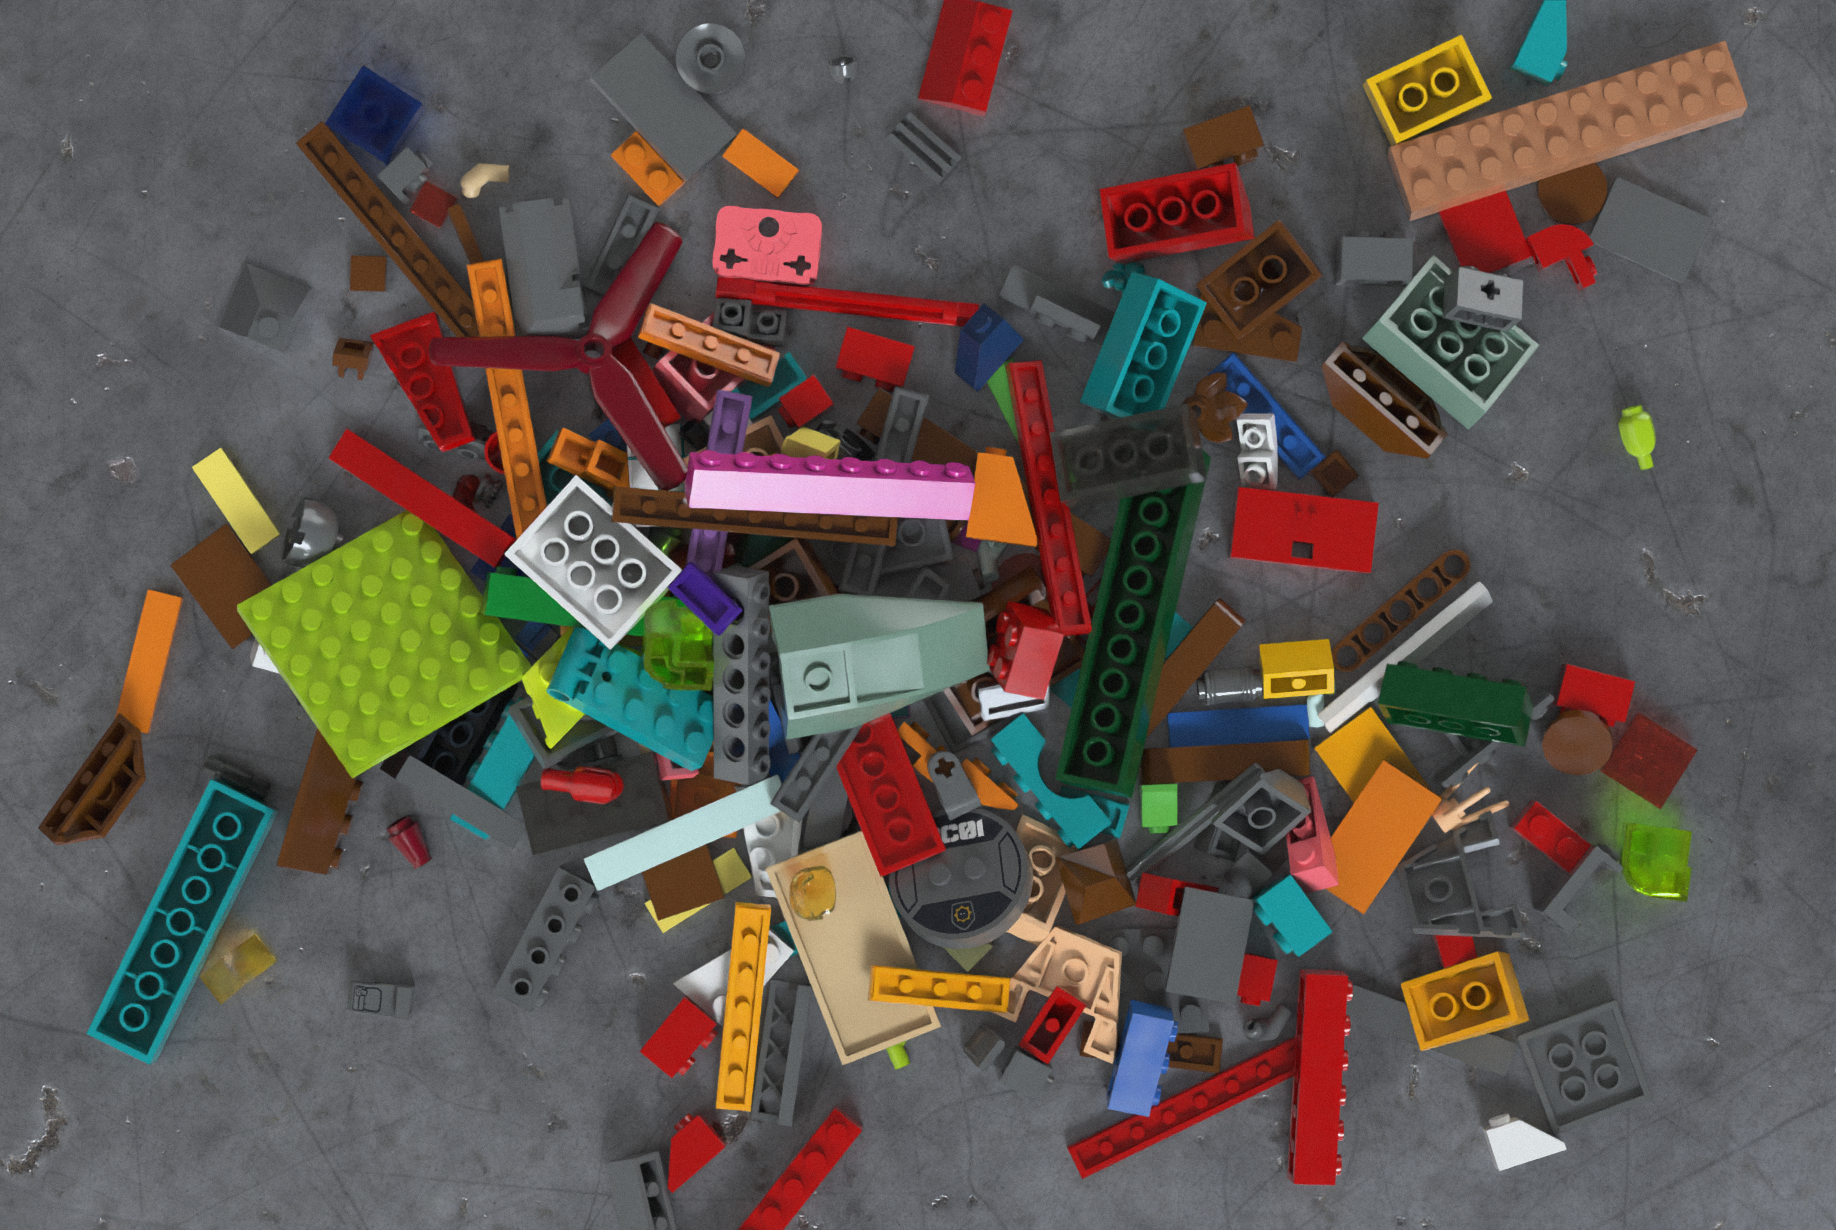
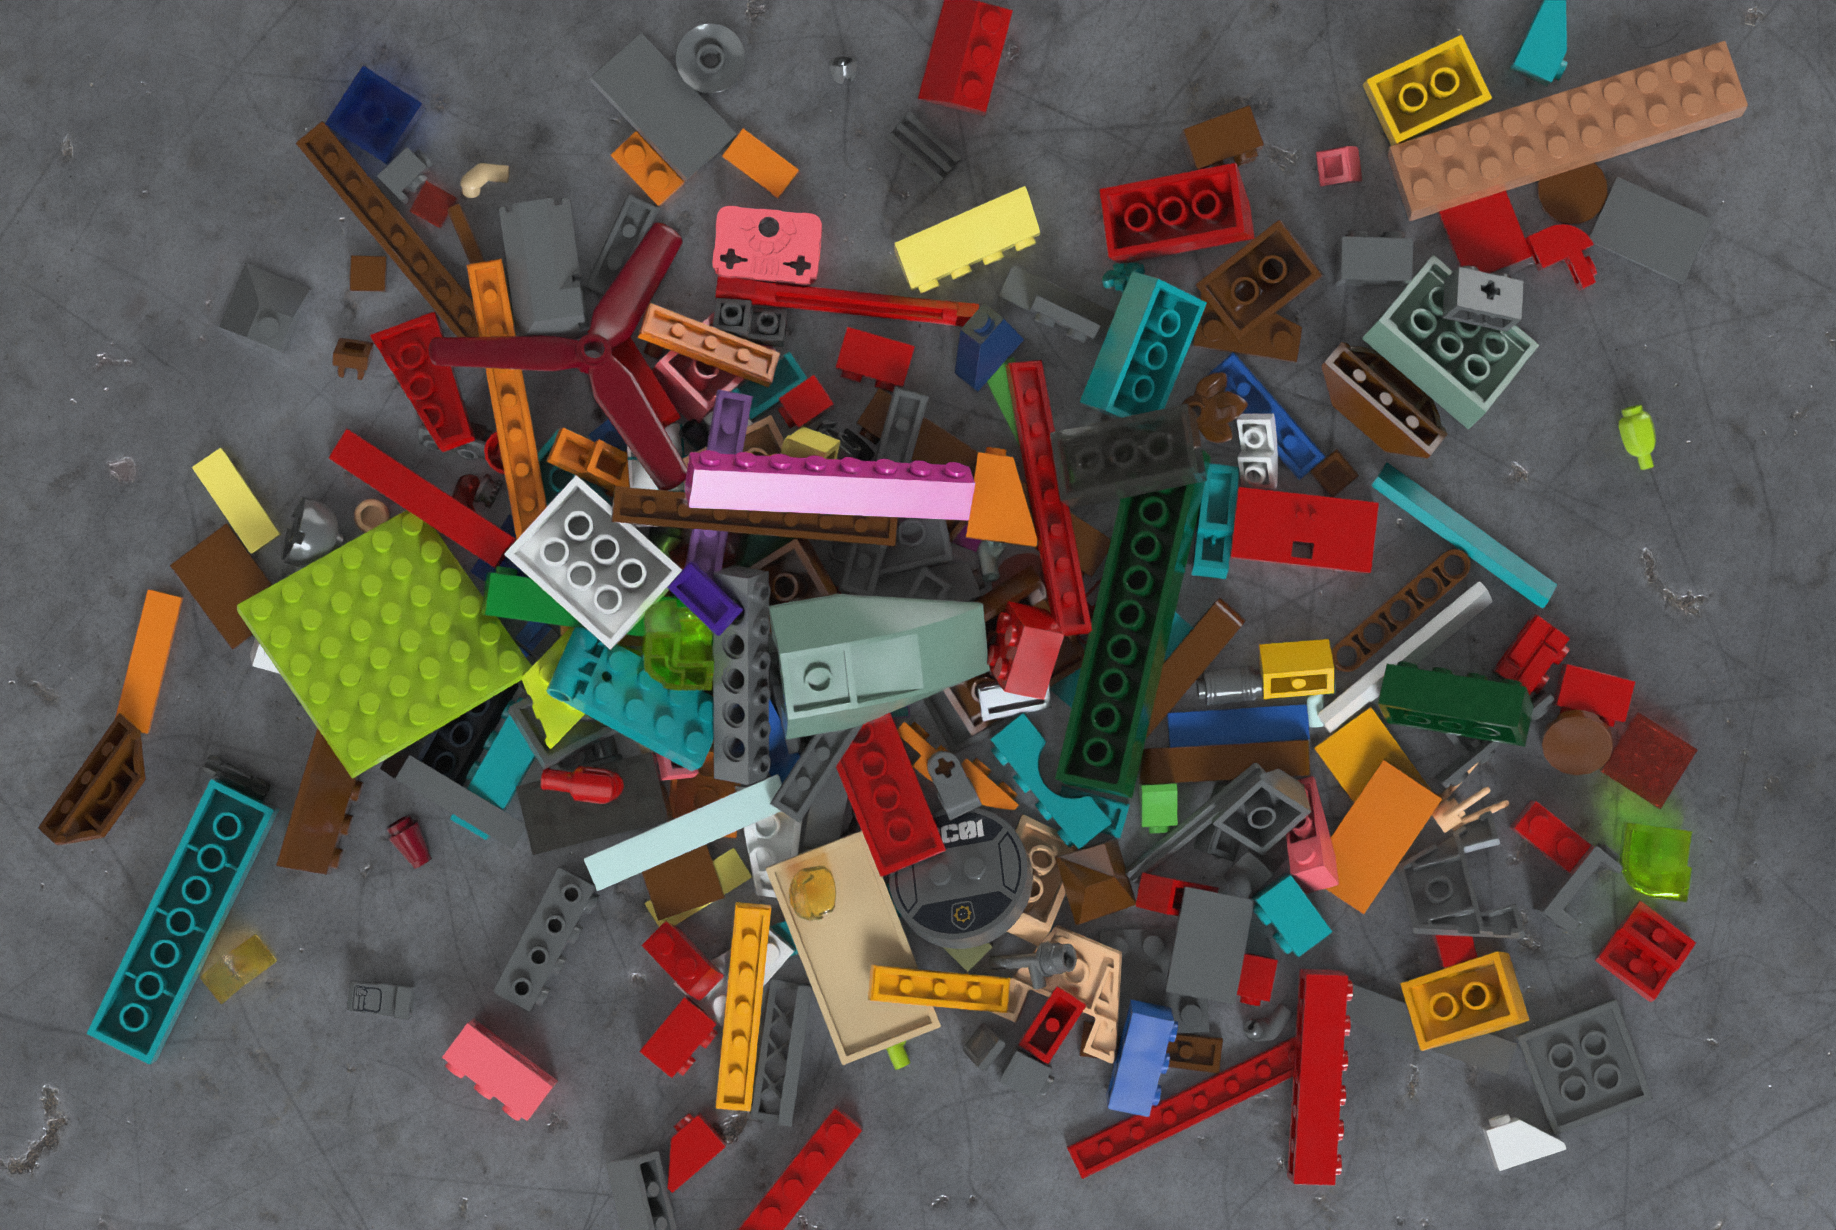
none -> light nougat tile [354,499,390,533]
none -> coral brick [442,1018,558,1121]
none -> red brick [641,921,724,1001]
none -> light yellow slope [894,186,1040,294]
none -> dark grey piece [989,941,1077,989]
none -> teal slope [1191,463,1239,579]
none -> coral slope [1316,146,1362,187]
none -> teal tile [1371,462,1557,609]
none -> red brick [1492,614,1570,695]
none -> red slope [1595,901,1696,1002]

